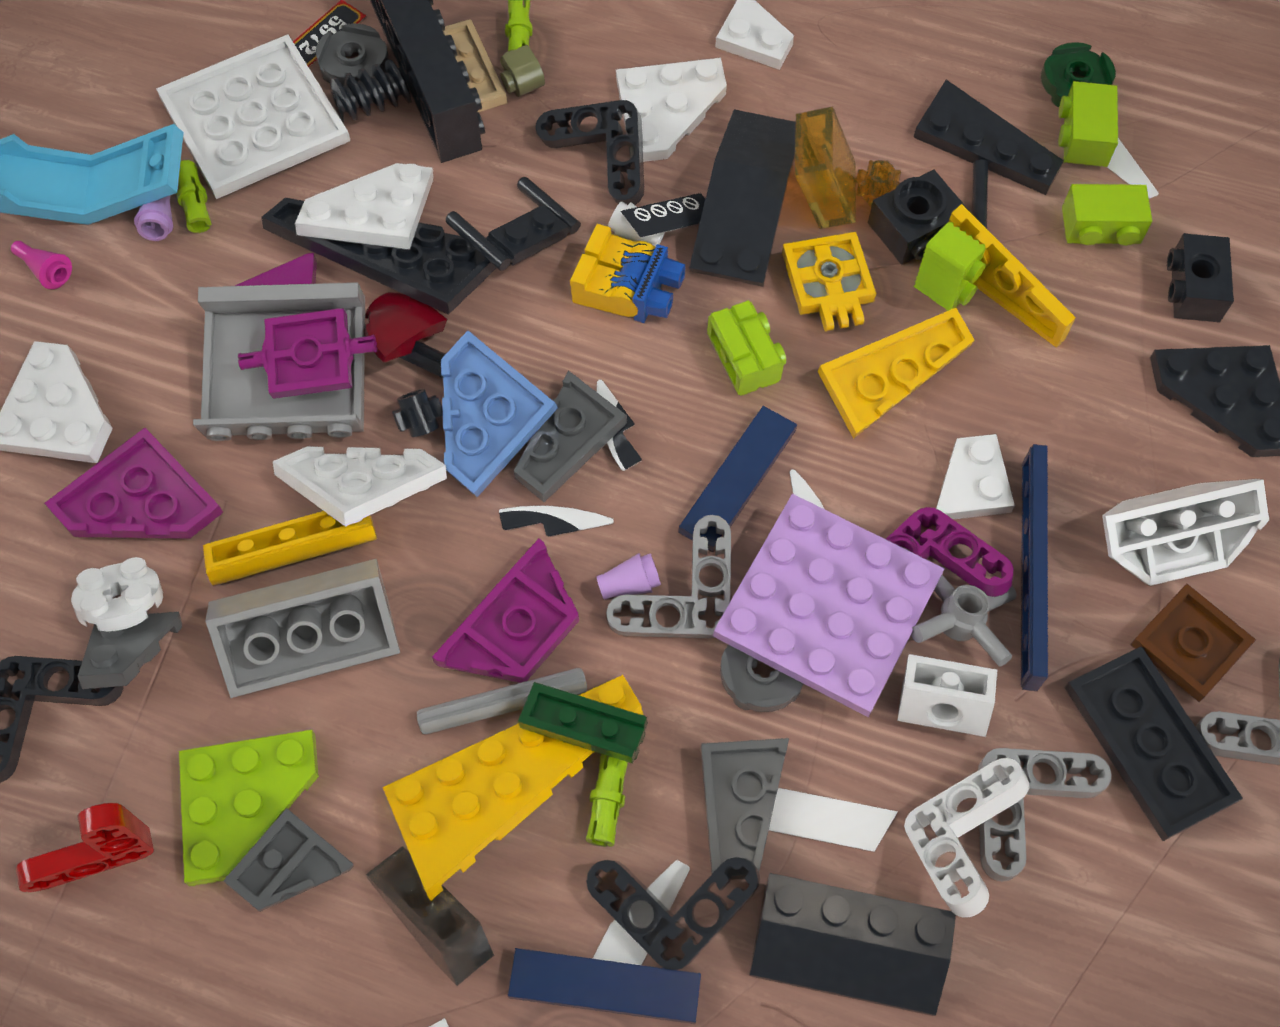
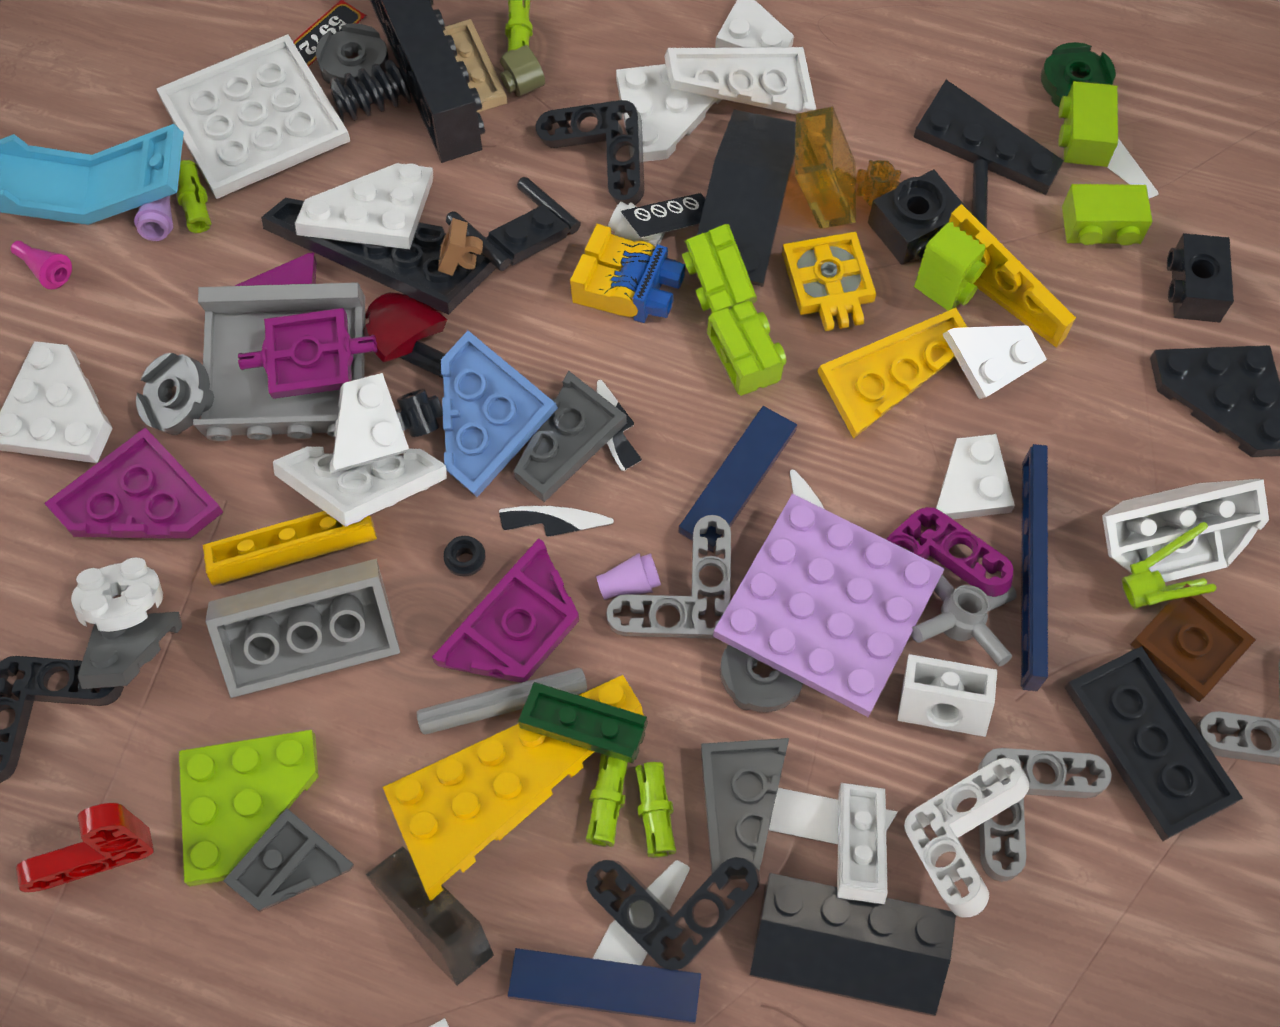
none -> dark grey plate [136,353,214,435]
none -> white wing [330,373,409,474]
none -> medium nougat tile [438,218,483,276]
none -> black plate [444,536,486,577]
none -> lime pin [635,762,676,858]
none -> white wing [664,47,816,118]
none -> lime brick [682,224,757,313]
none -> white tile [837,783,888,904]
none -> white wing [943,326,1047,399]
none -> lime plant [1122,522,1217,609]

